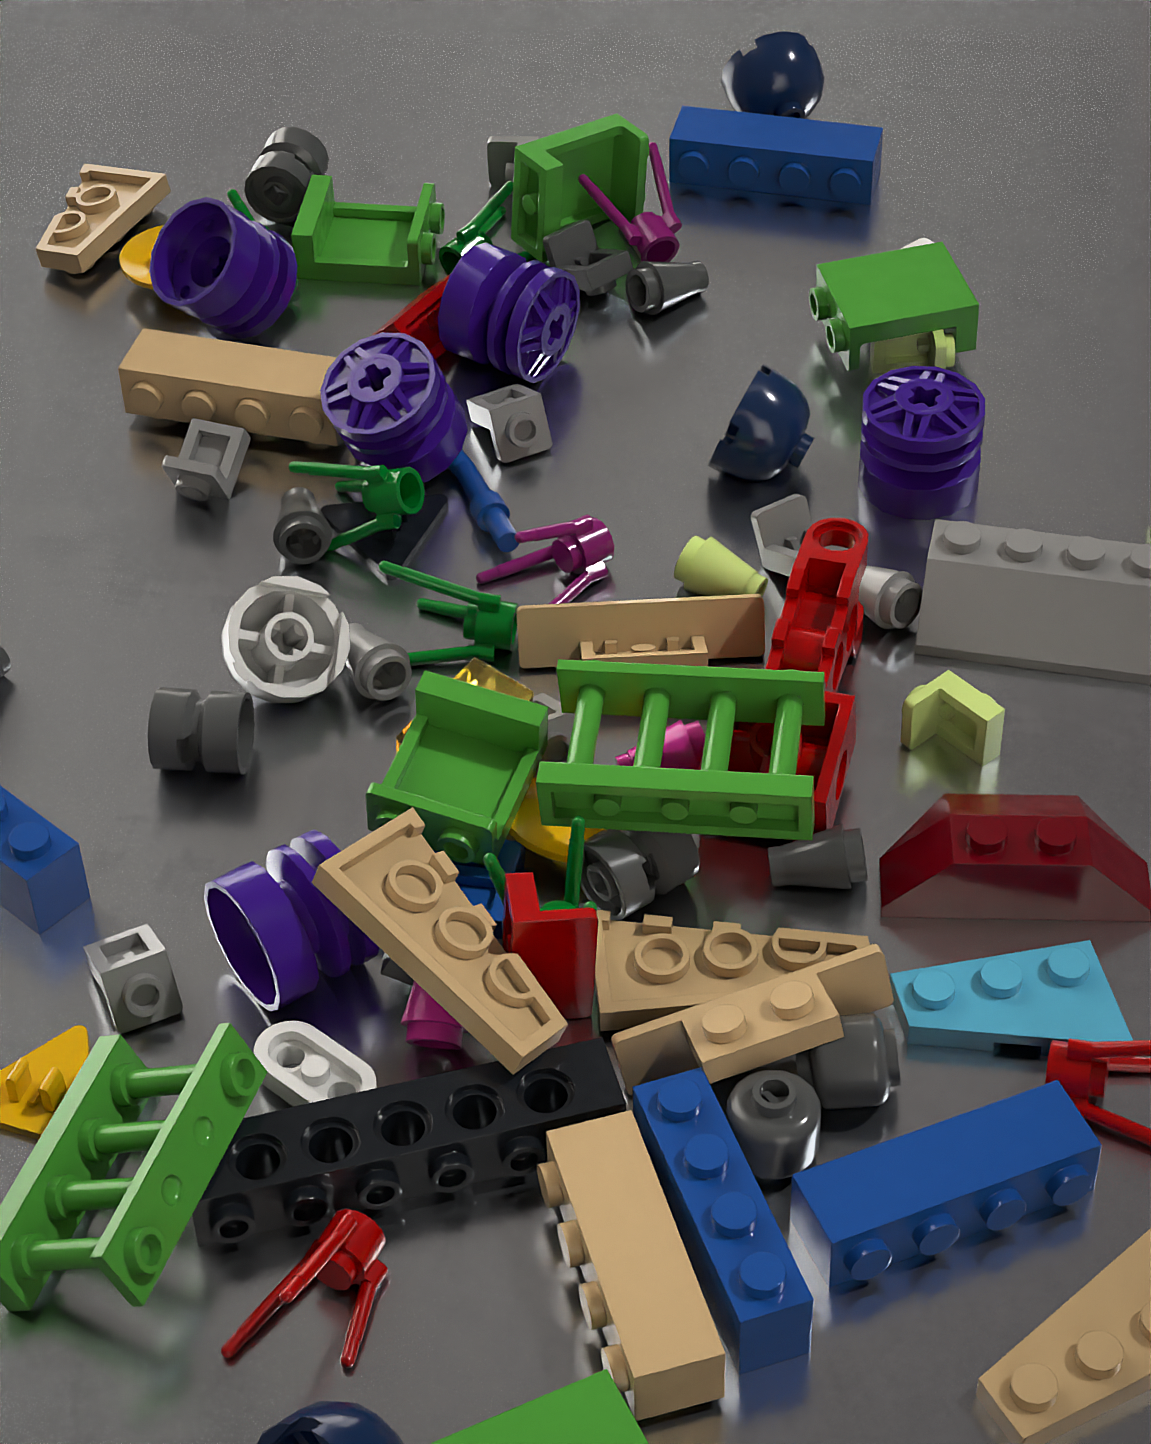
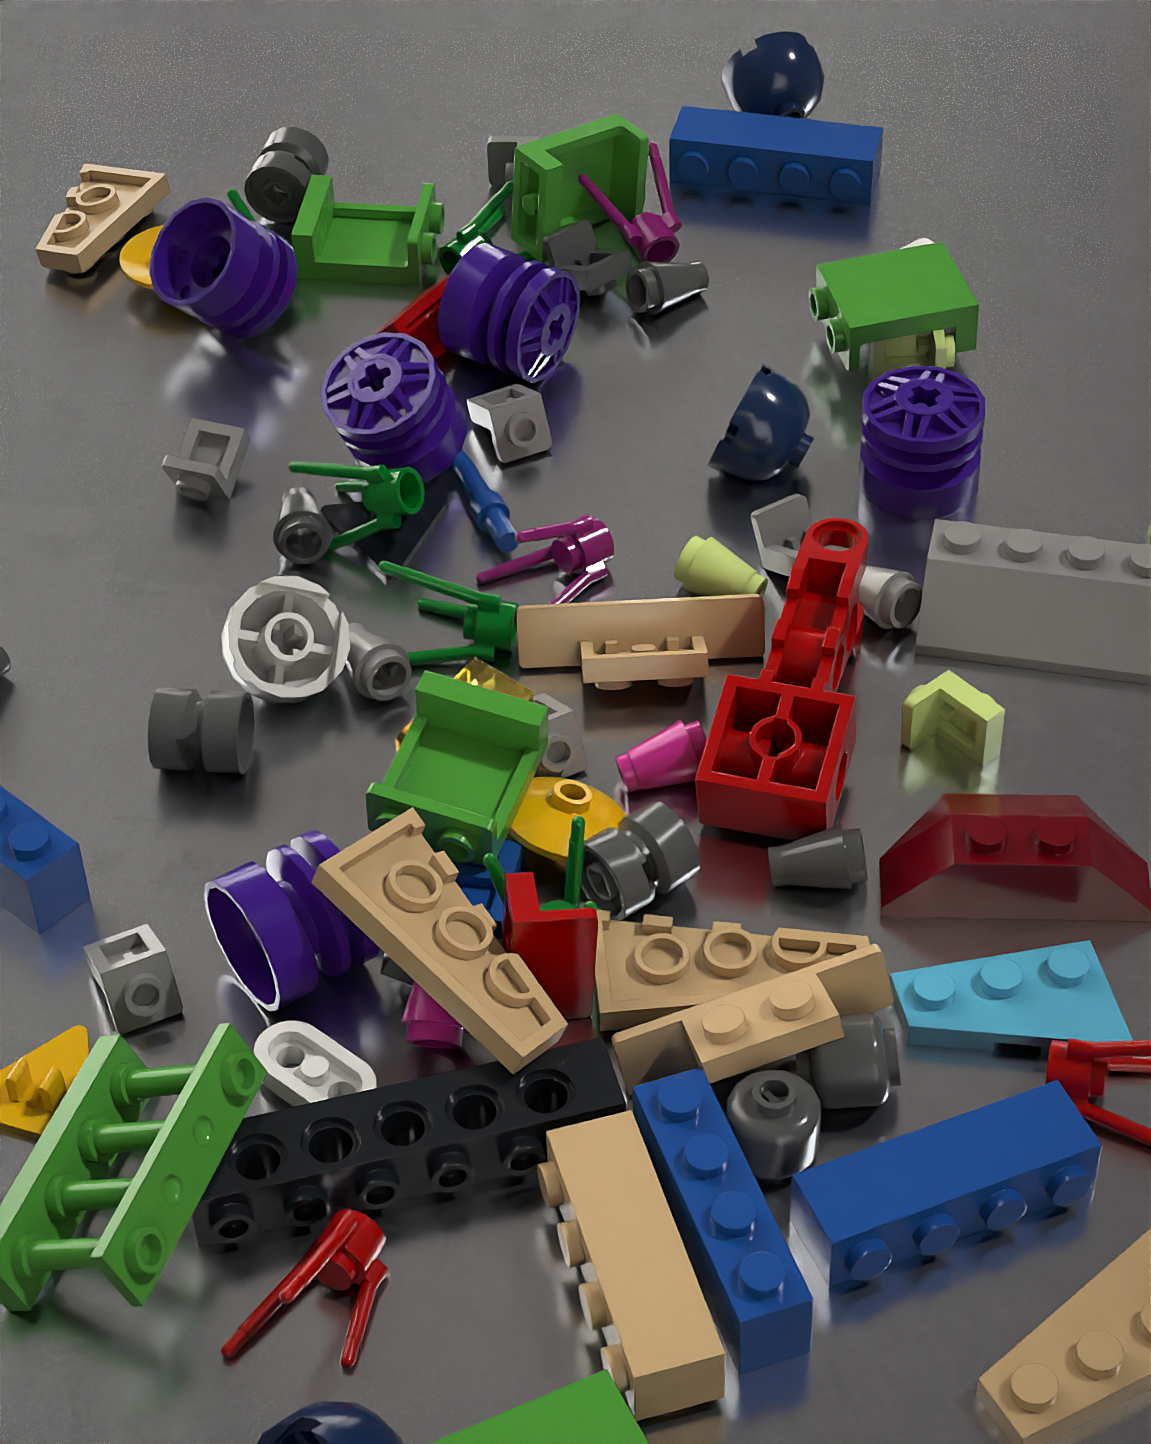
tan brick [118,328,341,446] -> none
bright green fence [536,659,825,841] -> none

